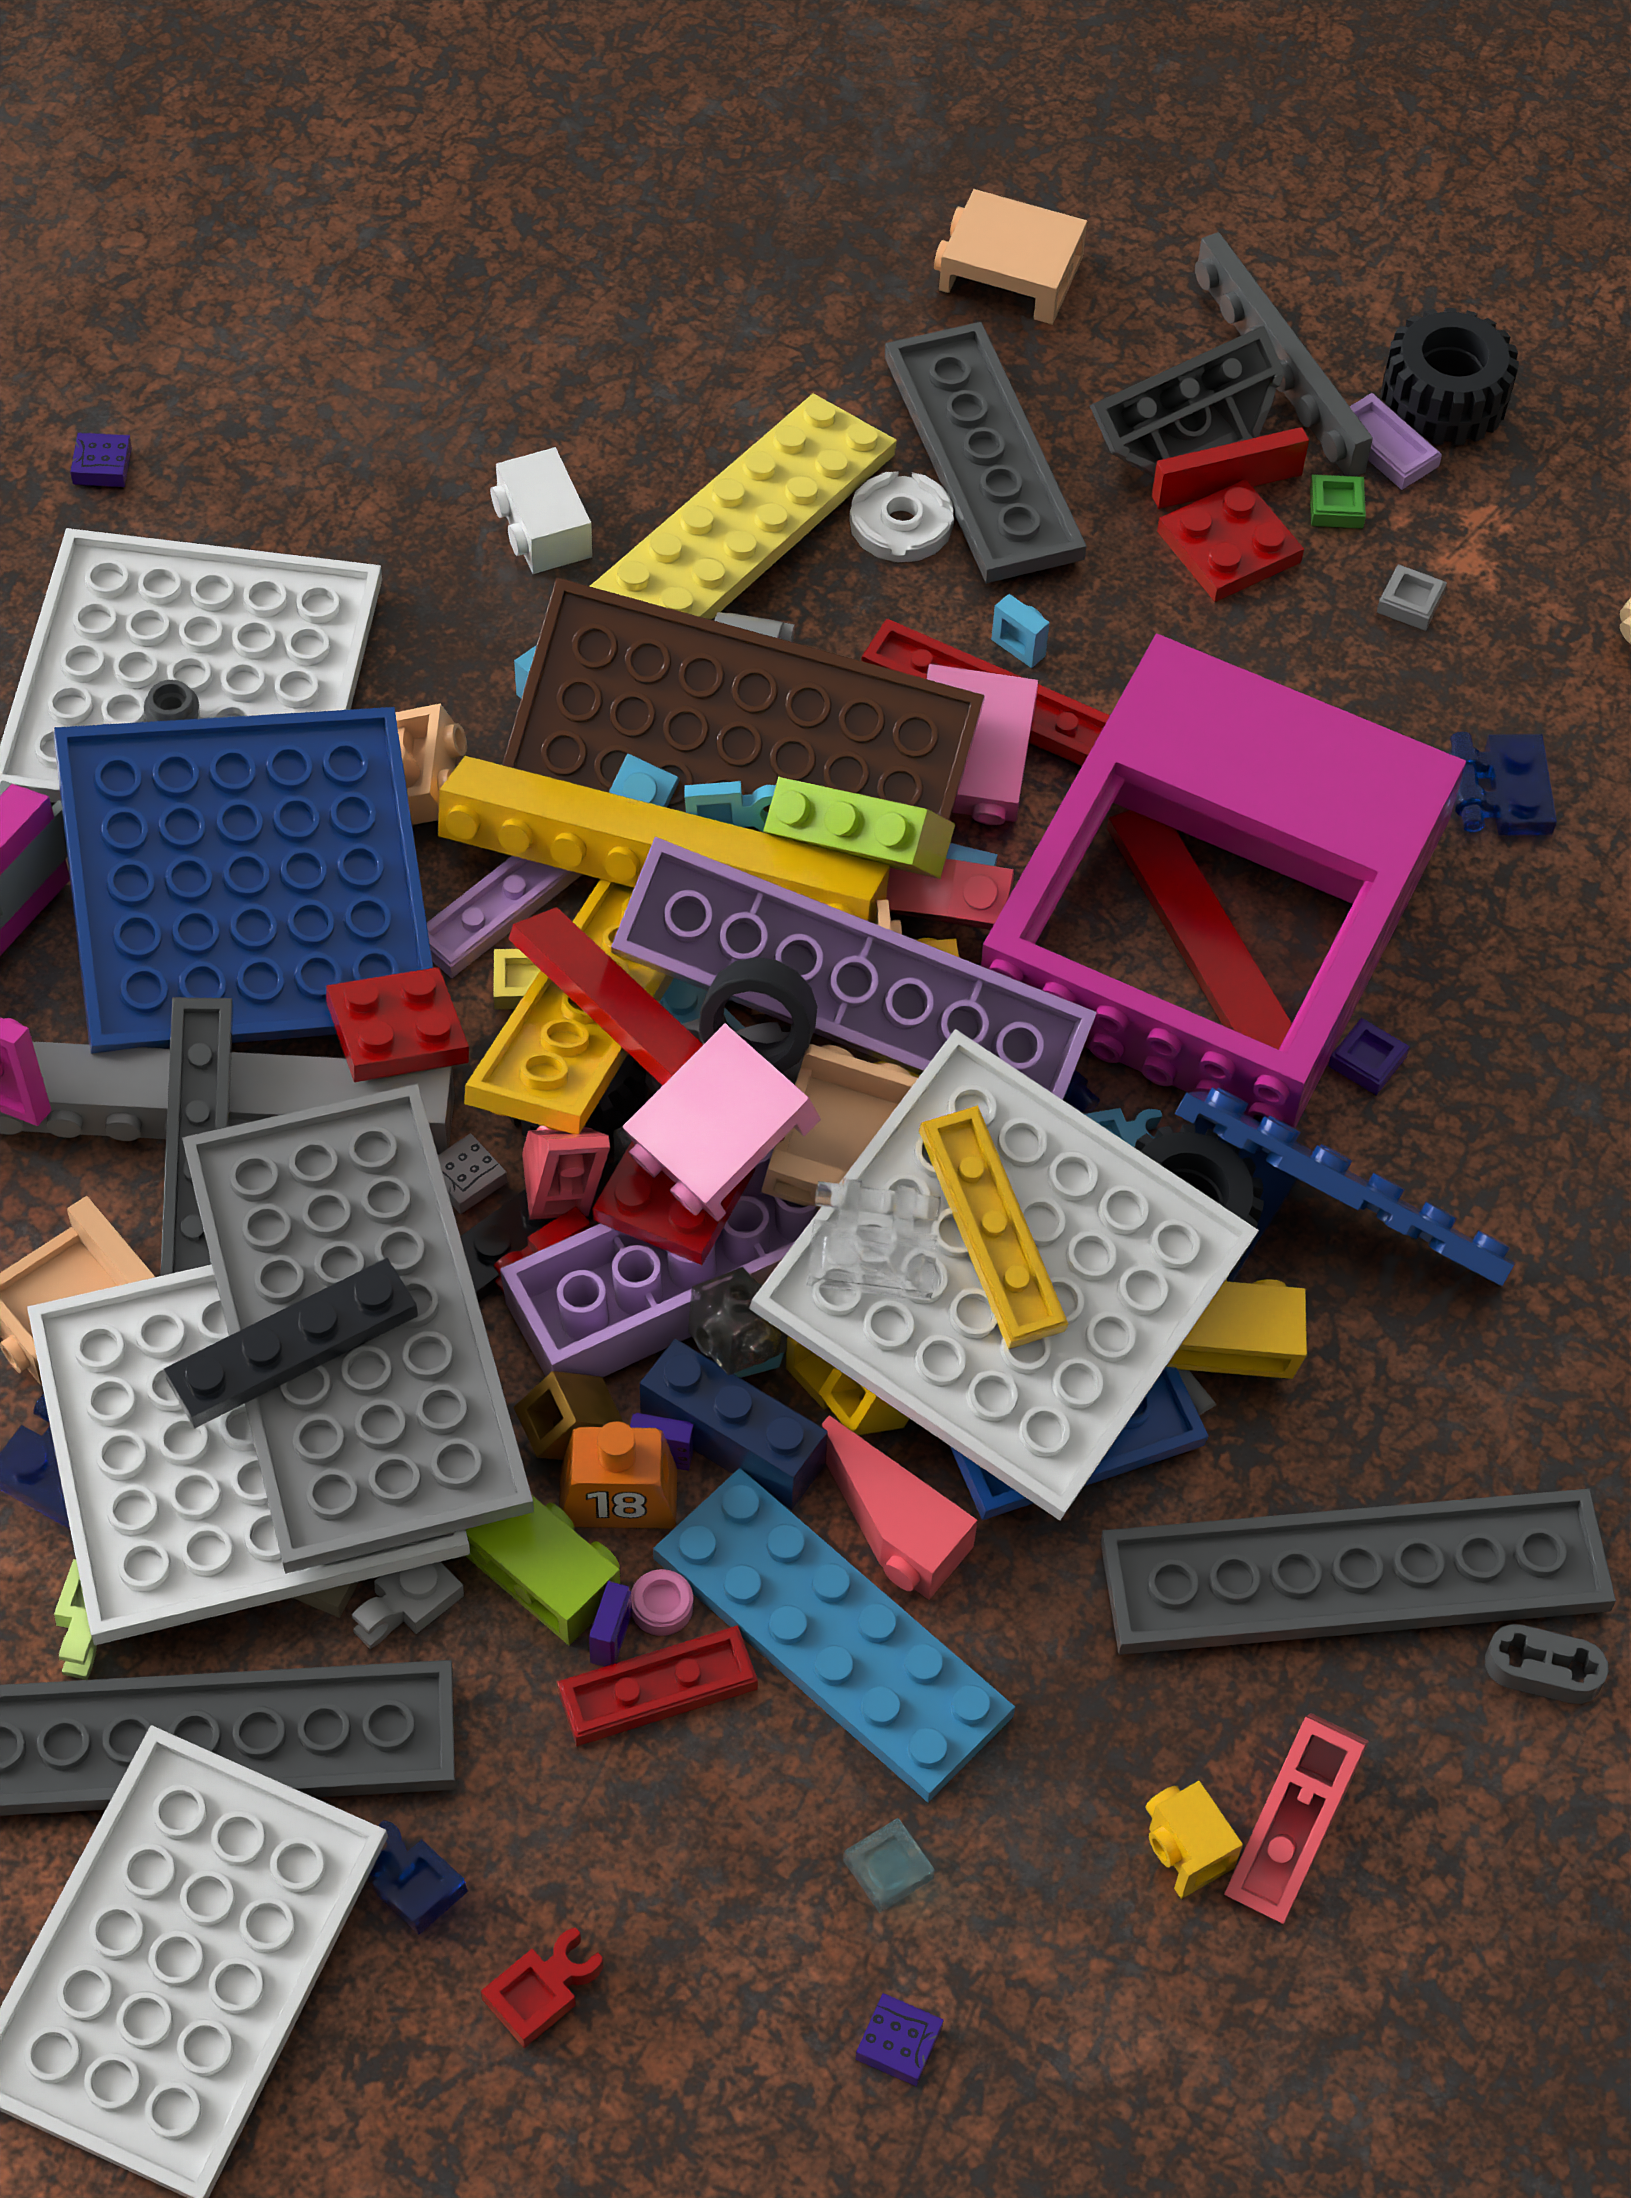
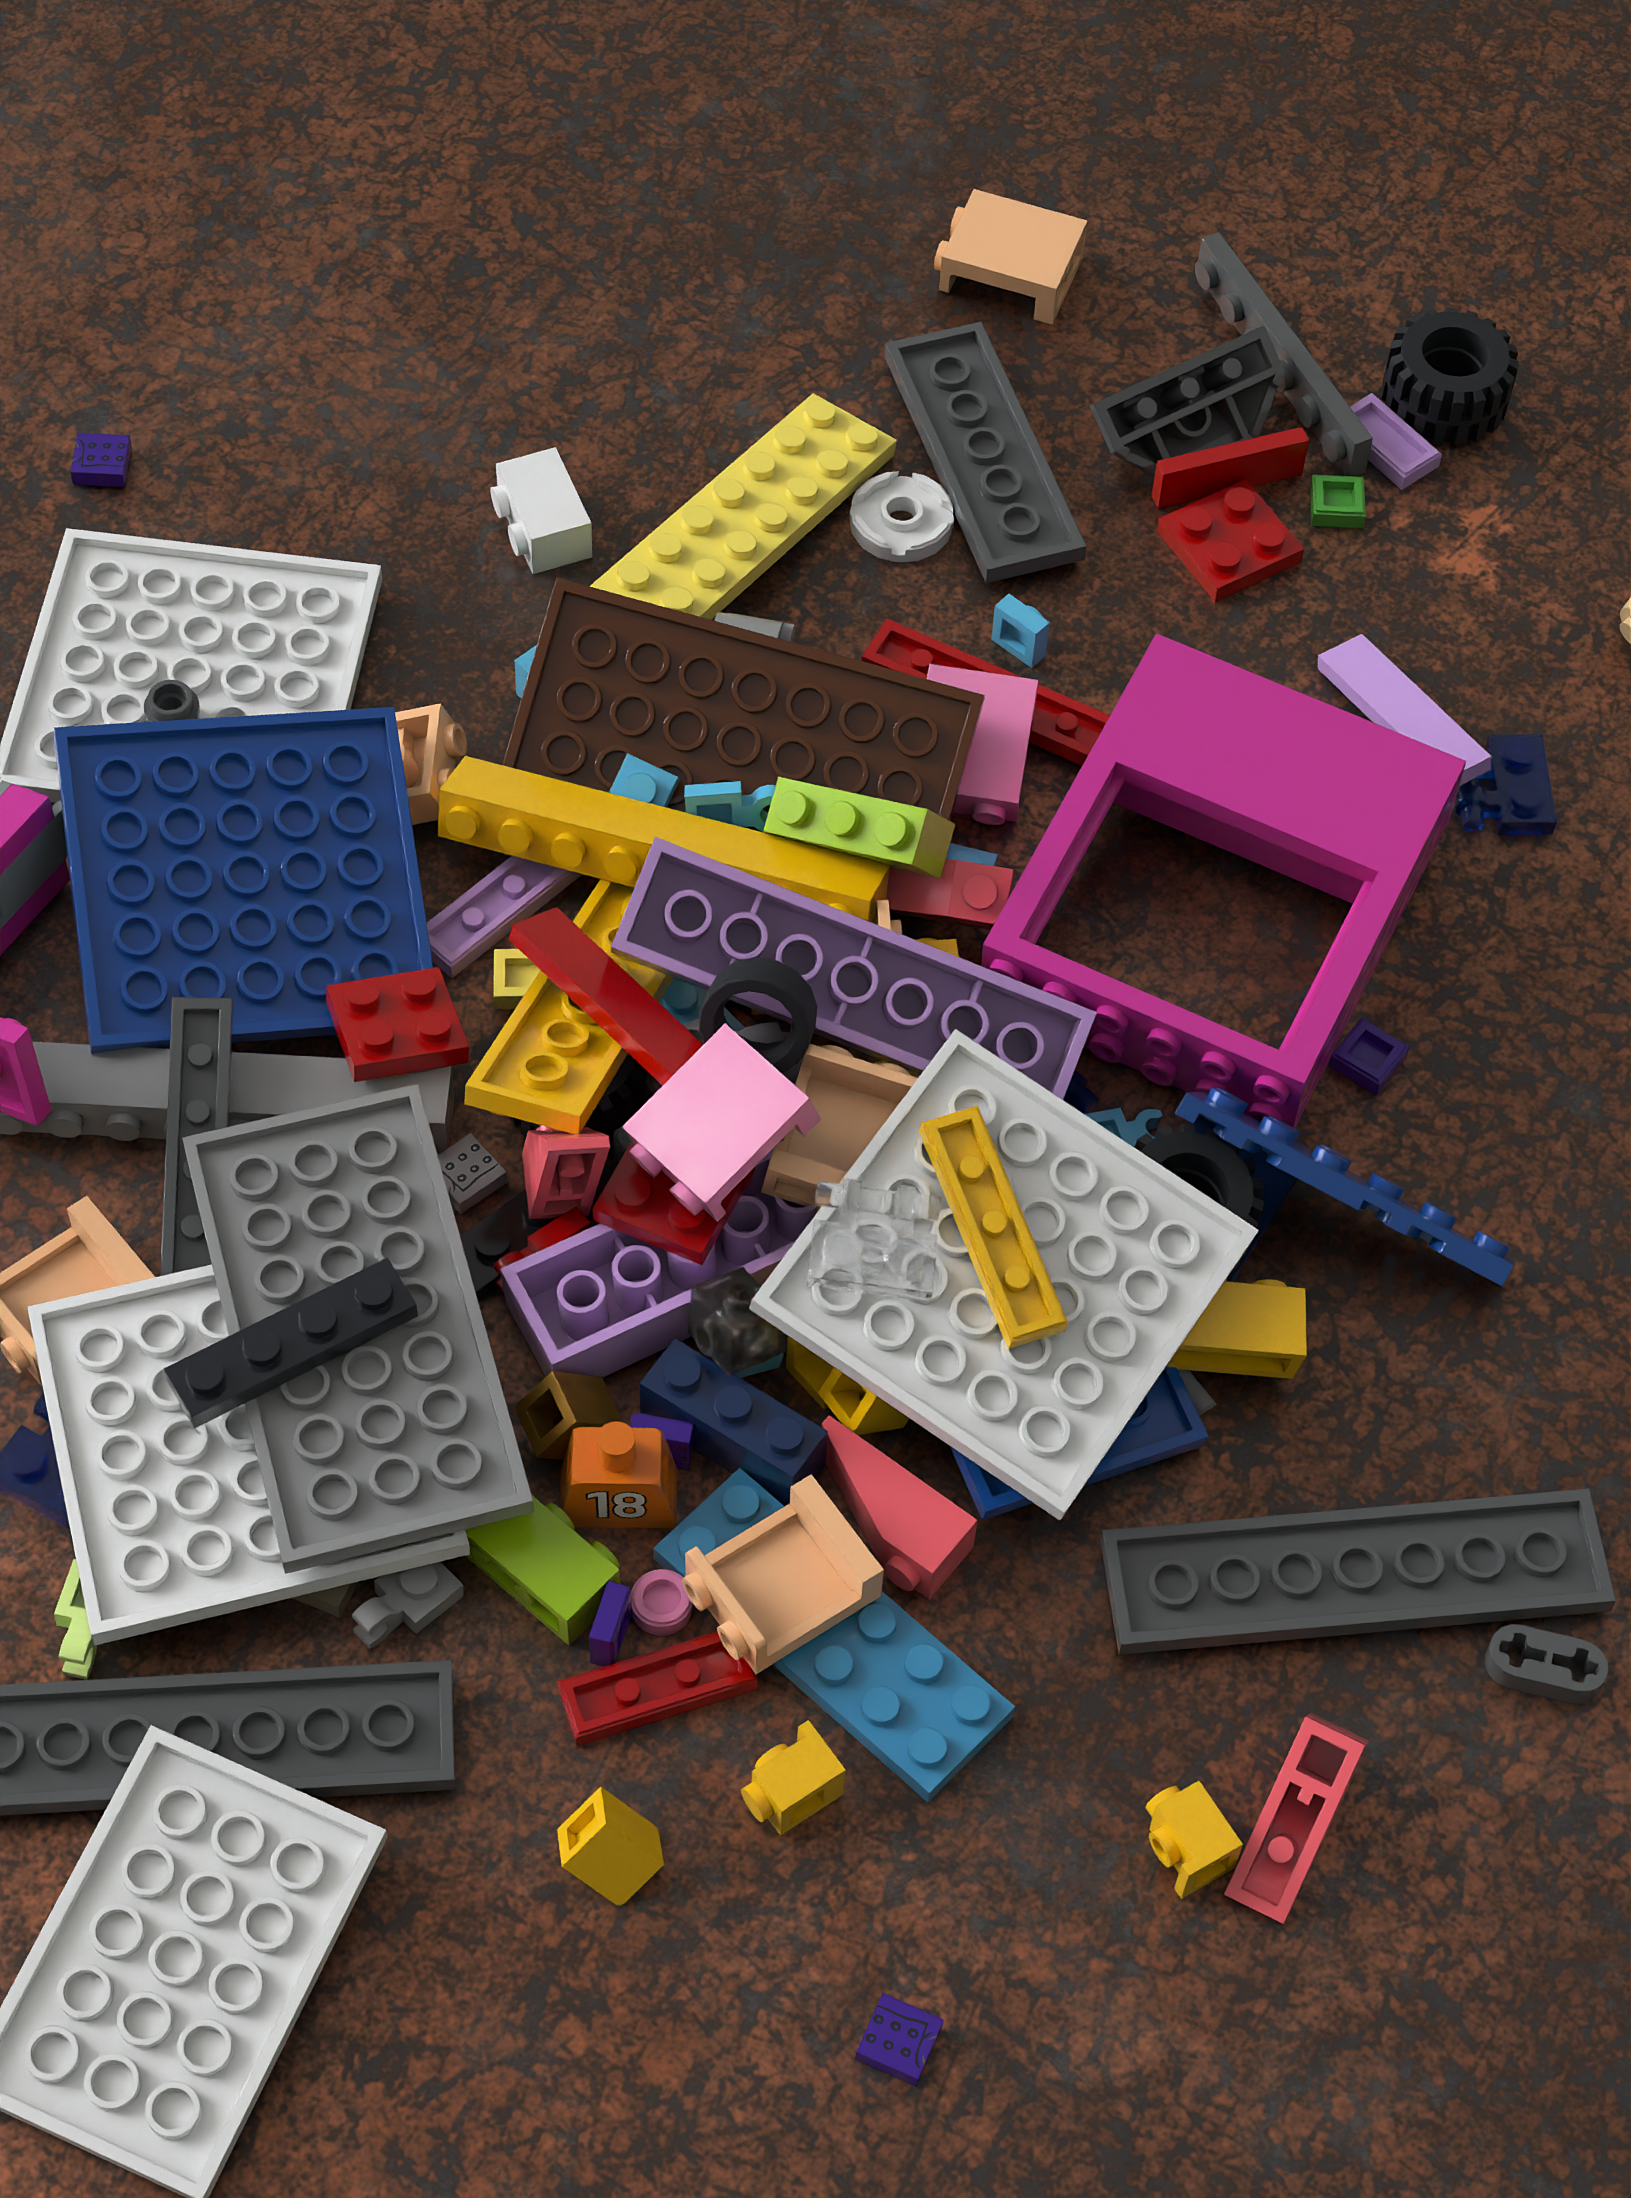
clear blue plate [369,1820,468,1935] -> none
red plate [481,1927,603,2048] -> none
clear light blue plate [843,1818,935,1913] -> none
red tile [1107,810,1292,1050] -> none
light grey tile [1376,564,1447,631] -> none
none -> yellow panel [557,1787,664,1906]
none -> light nougat panel [682,1474,884,1674]
none -> yellow brick [741,1720,846,1836]
none -> lavender tile [1318,634,1492,786]

